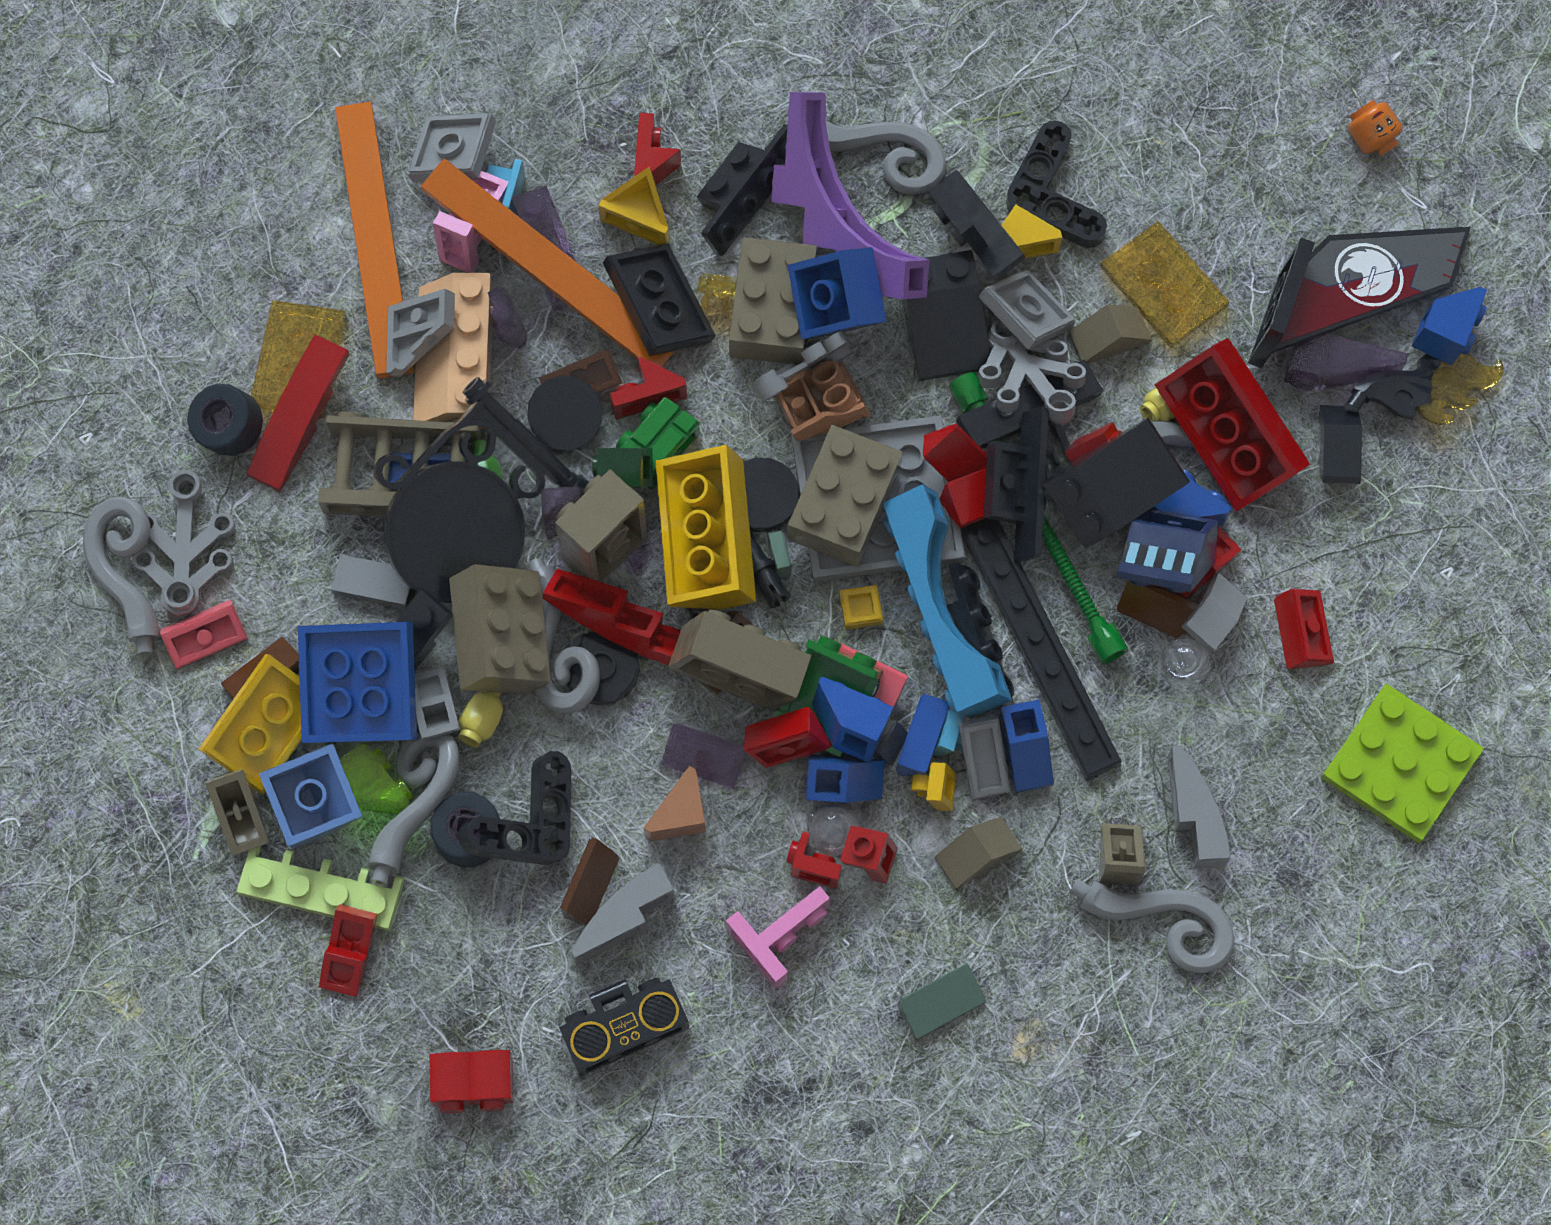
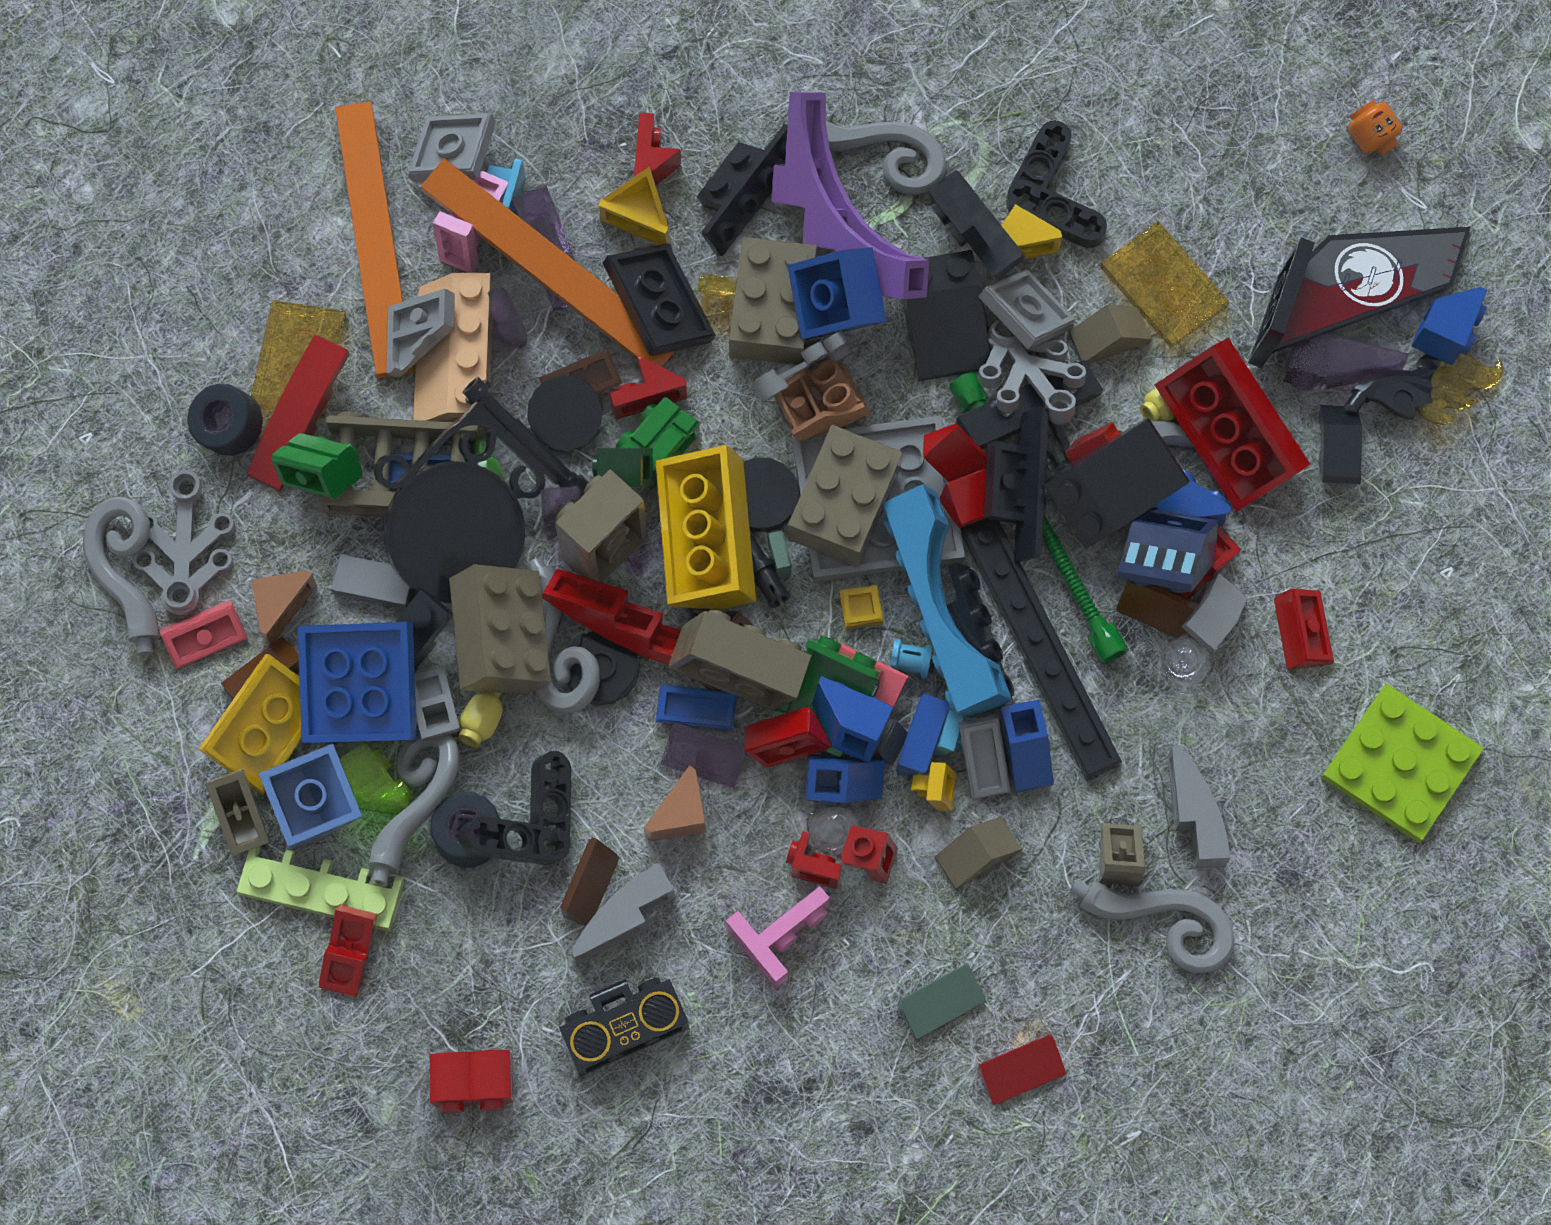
none -> nougat slope [252,570,317,645]
none -> green brick [271,433,363,499]
none -> blue tile [656,684,737,731]
none -> medium azure bush [890,639,933,679]
none -> red slope [977,1034,1067,1106]

